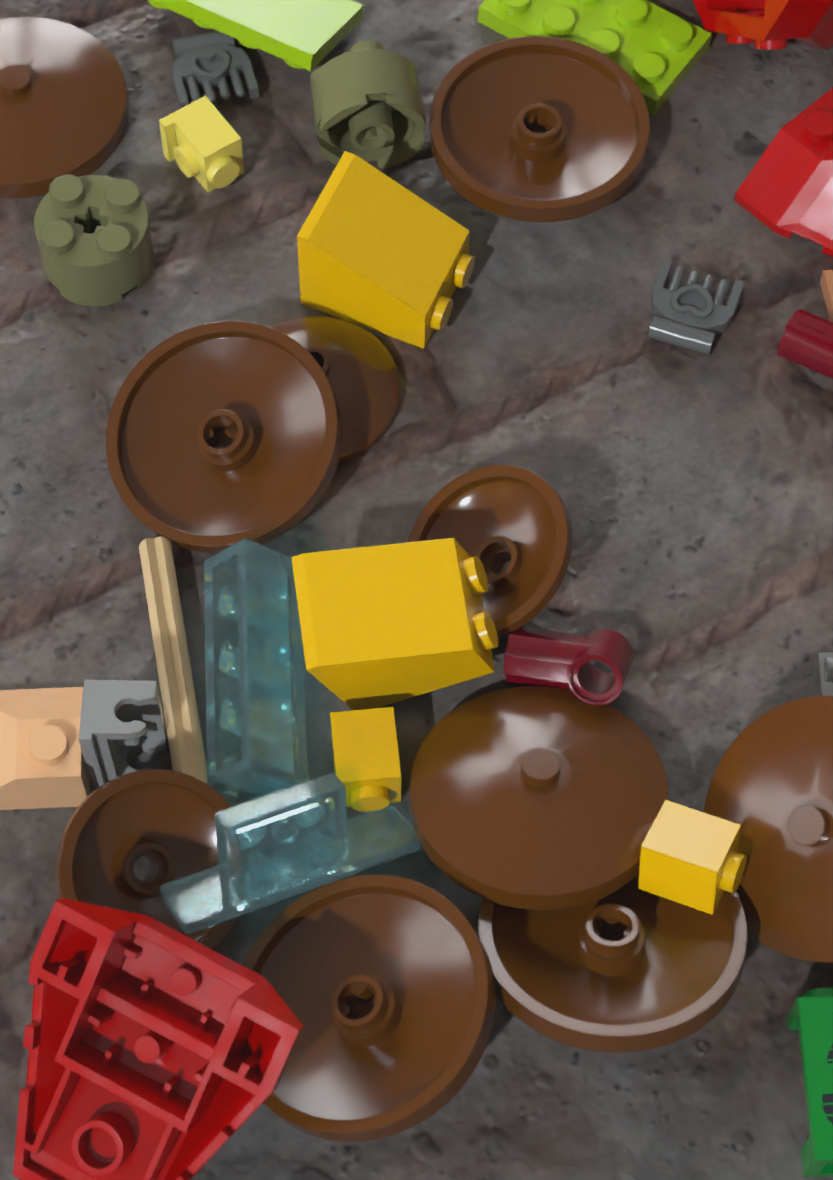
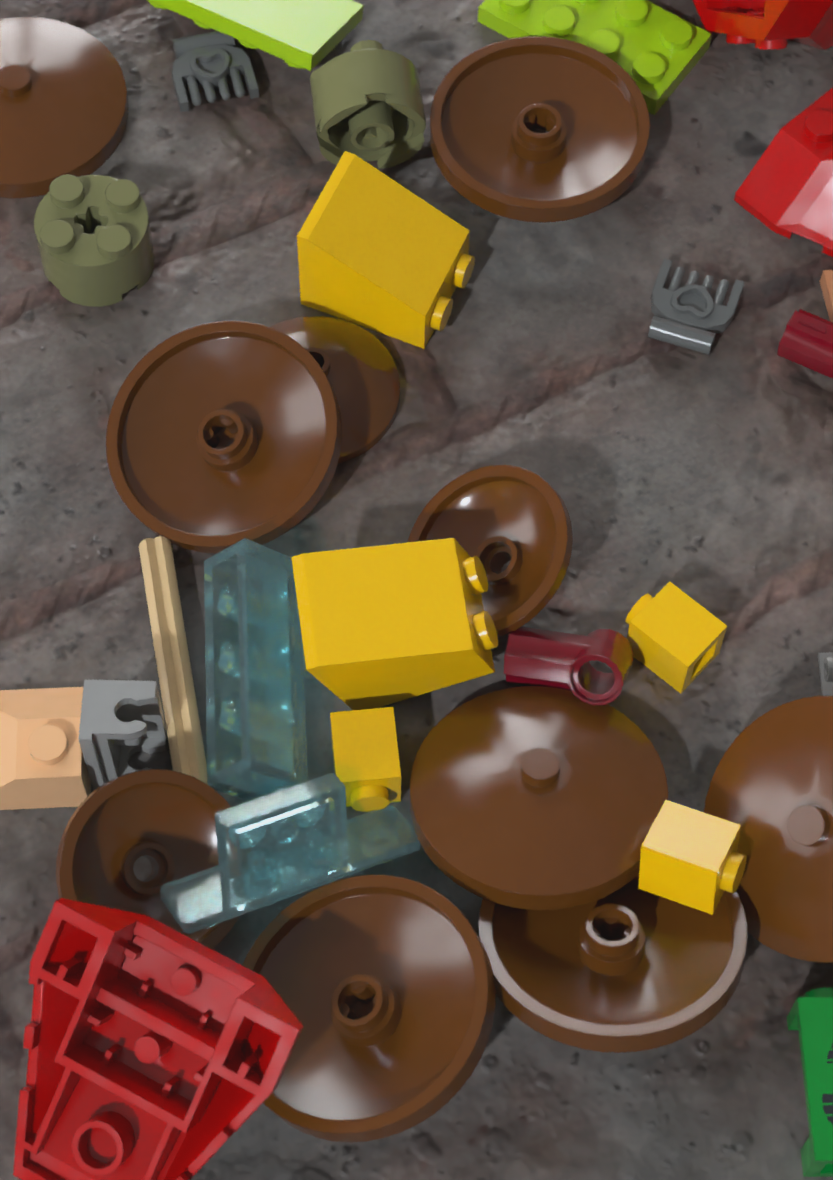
light yellow brick [159,96,244,193] -> none
none -> yellow brick [625,581,727,694]

